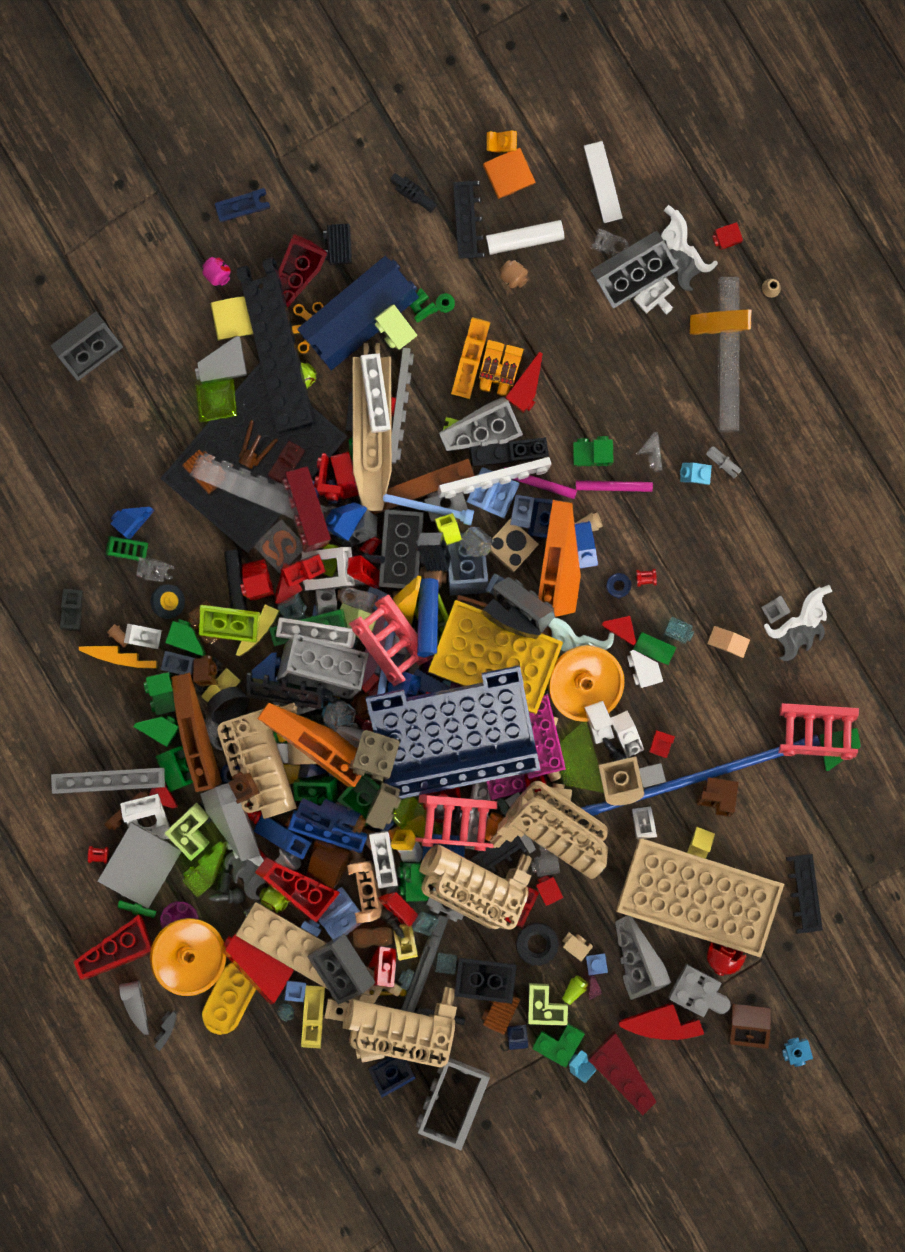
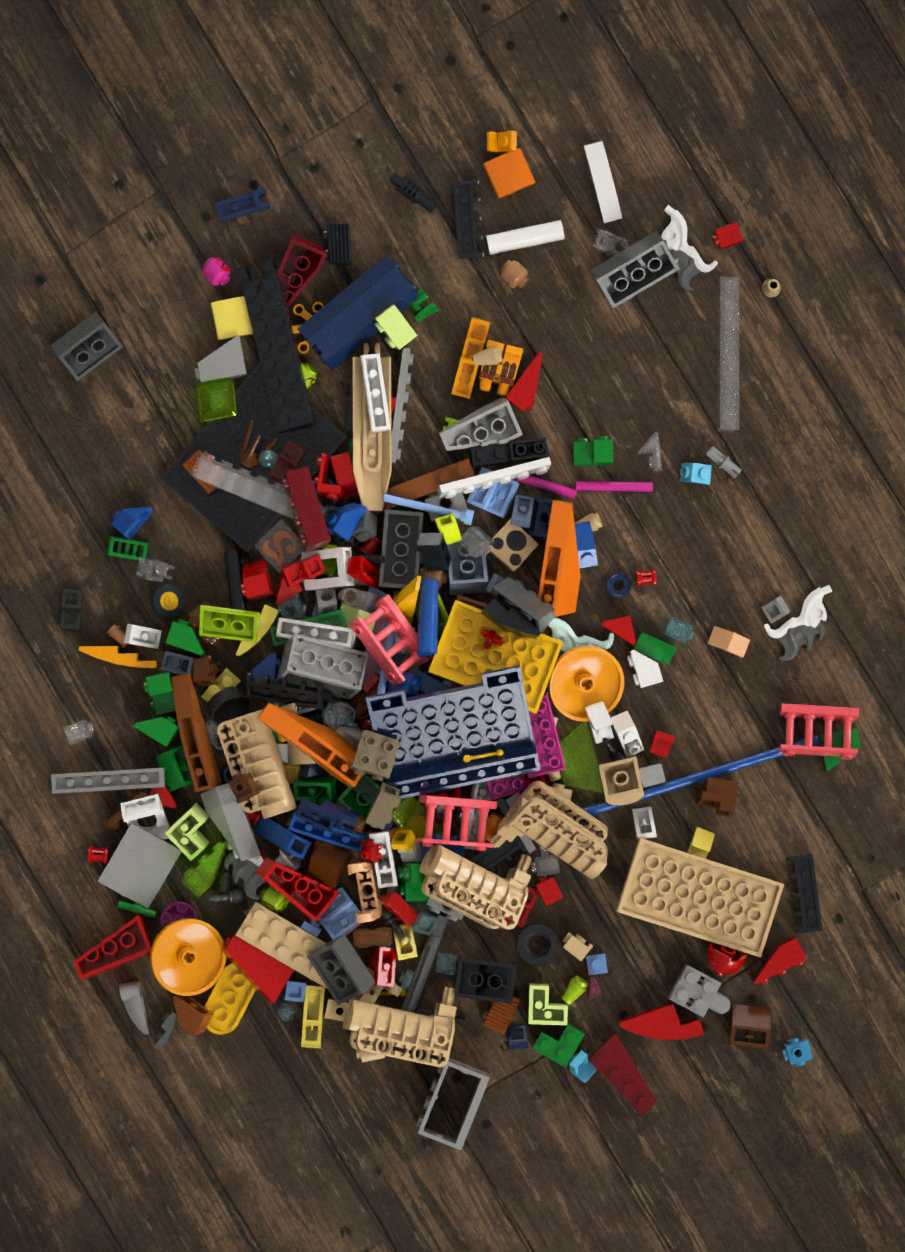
dark blue slope [368,1050,416,1097] -> none
green plate [436,293,455,313] -> none
light grey wedge [615,915,671,1000] -> none
white plate [634,278,675,315] -> none
light orange slope [690,310,751,335] -> none
none -> clear brick [63,719,95,745]
none -> dark orange slope [173,995,214,1036]
none -> clear light blue plate [259,450,278,468]
none -> red plant [361,838,382,863]
none -> yellow hinge [463,749,504,763]
none -> tan cone [473,346,503,366]
none -> red plant [481,628,504,650]
none -> red slope [752,937,807,986]

